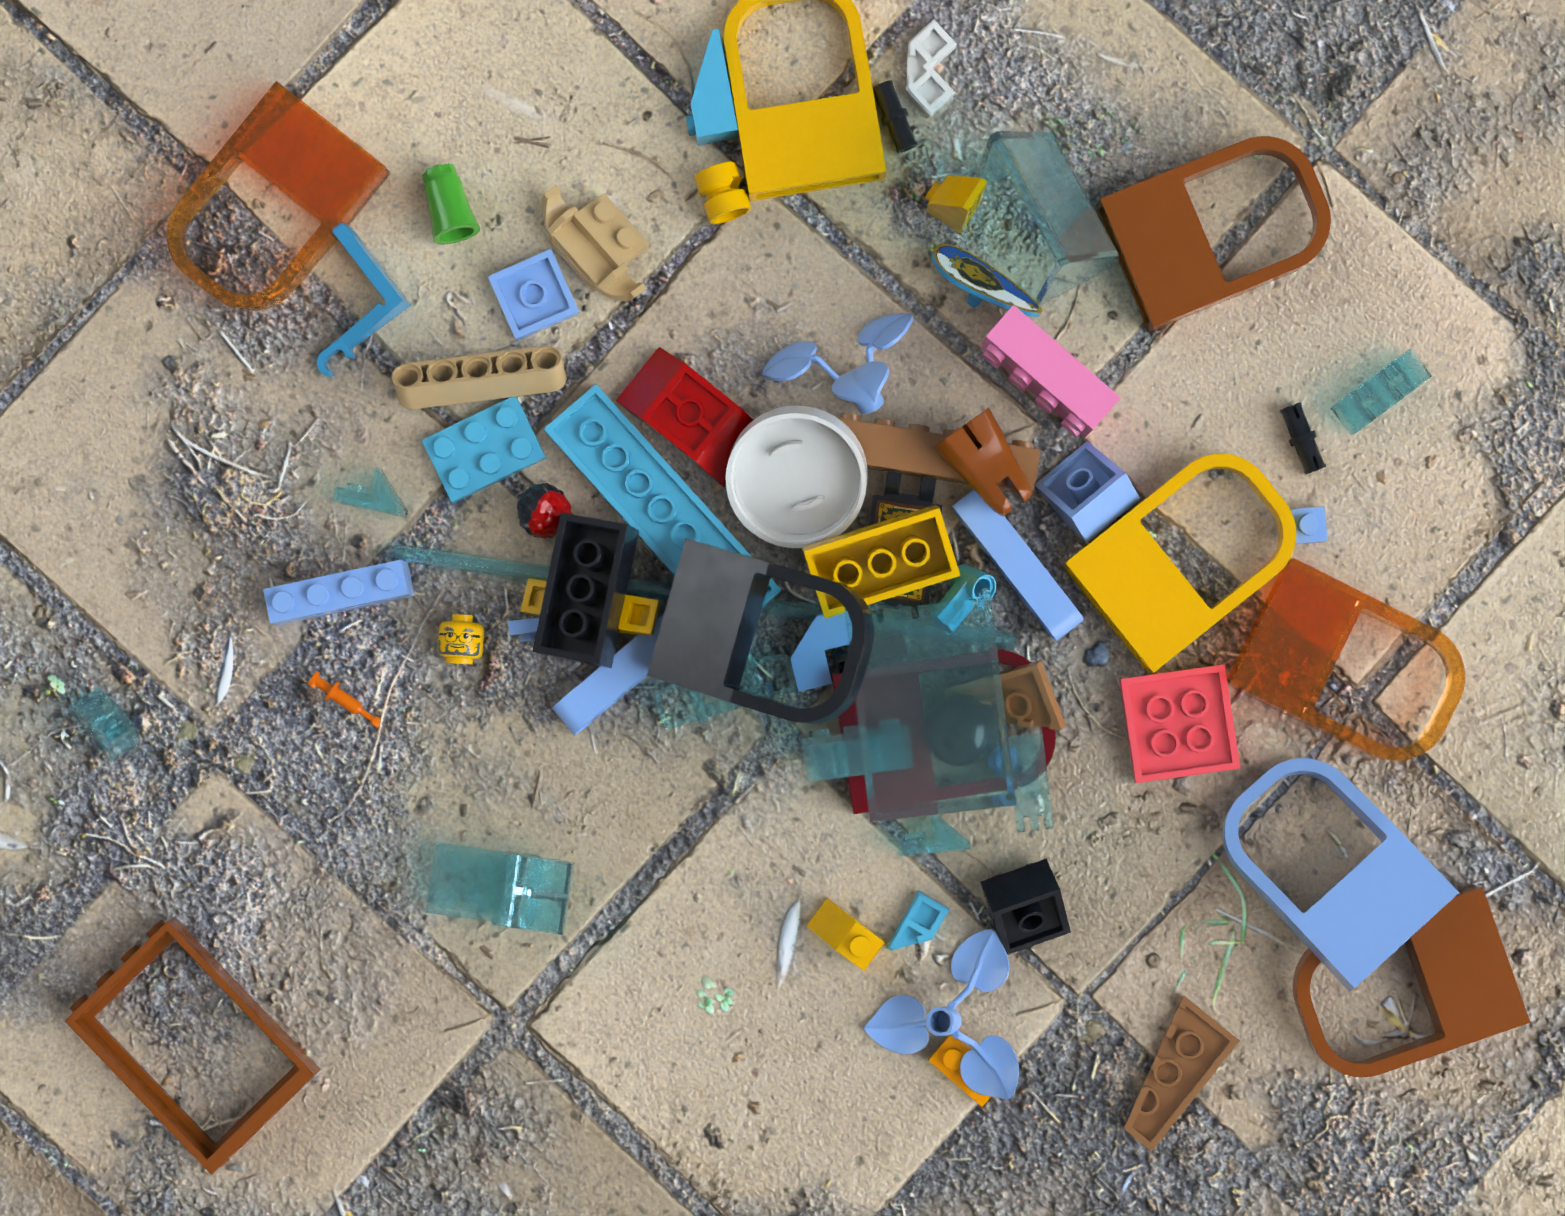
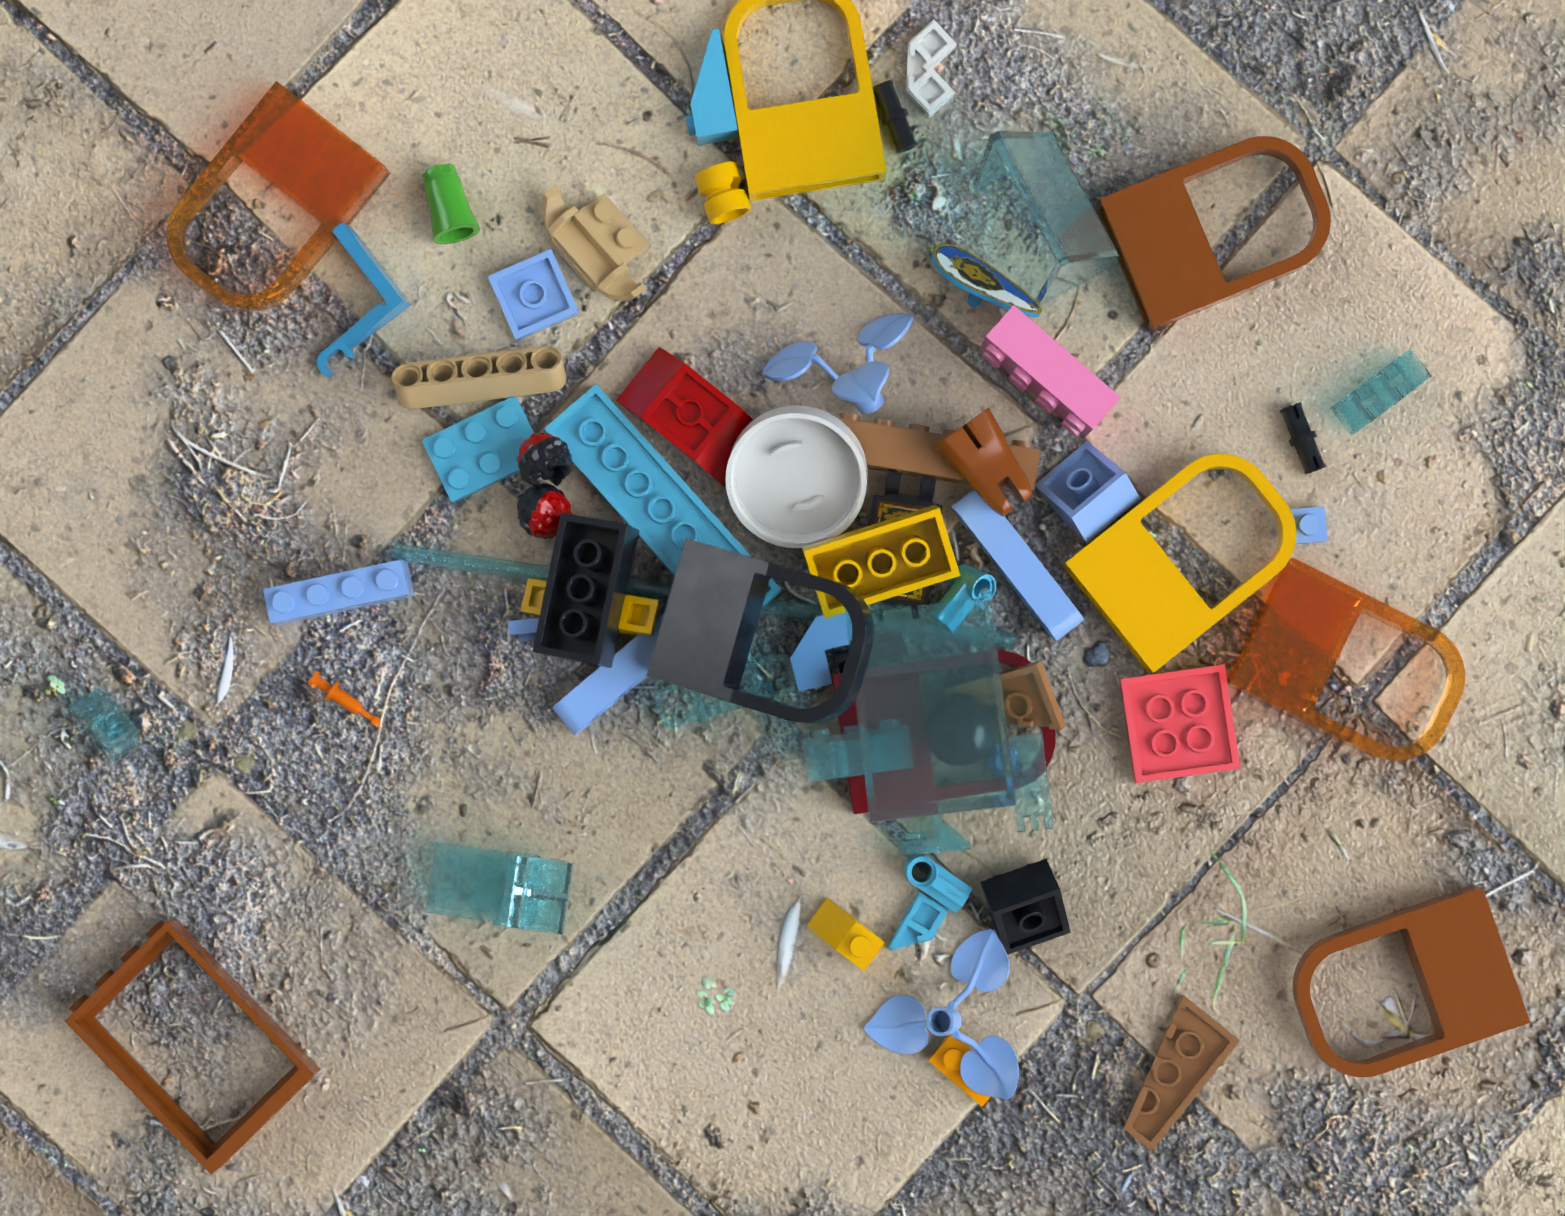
clear light blue slope [333,467,408,518] -> none
yellow head [437,614,484,665] -> none
yellow slope [925,175,988,234] -> none
light blue window [1222,758,1459,991] -> none
none -> black piece [517,433,572,487]
none -> medium azure piece [903,854,973,913]

